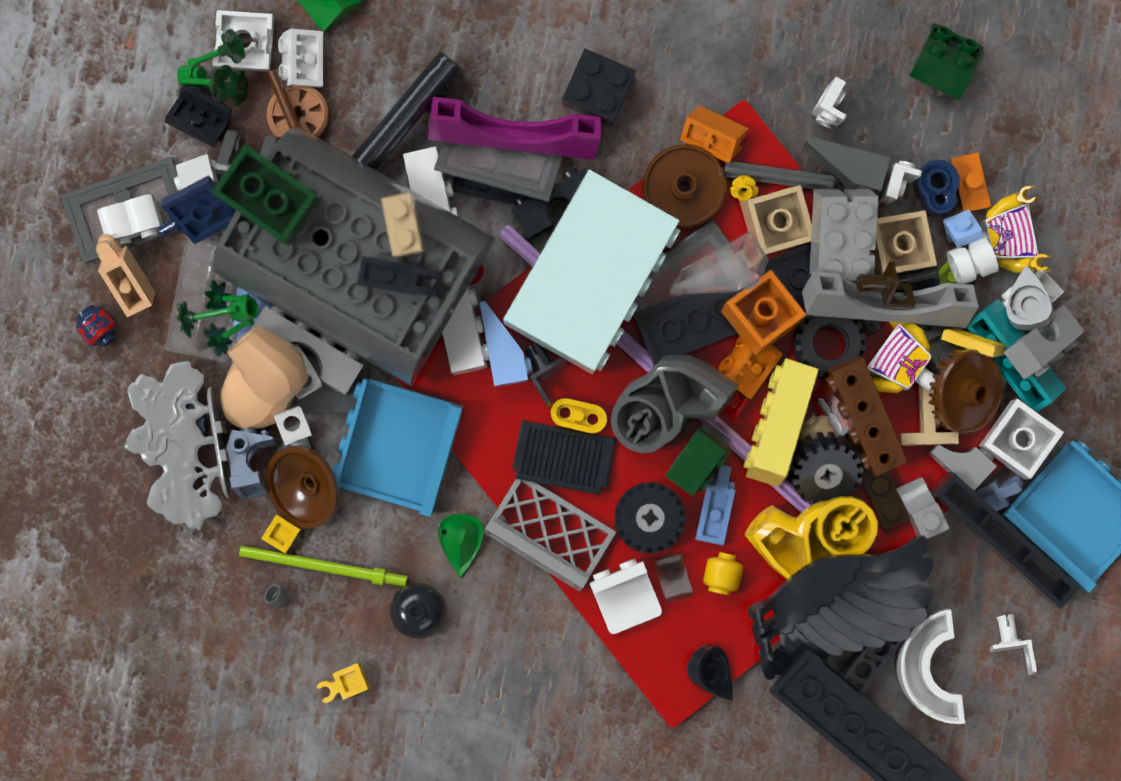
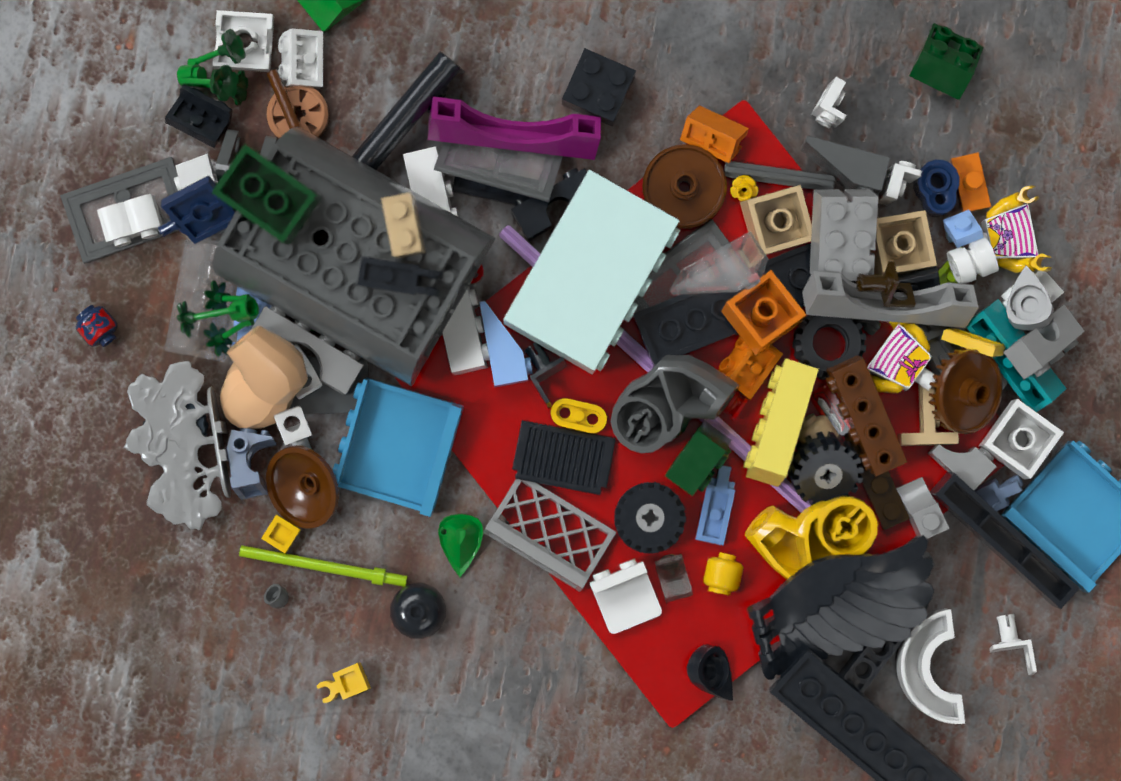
light nougat hinge [95,234,156,317] -> none

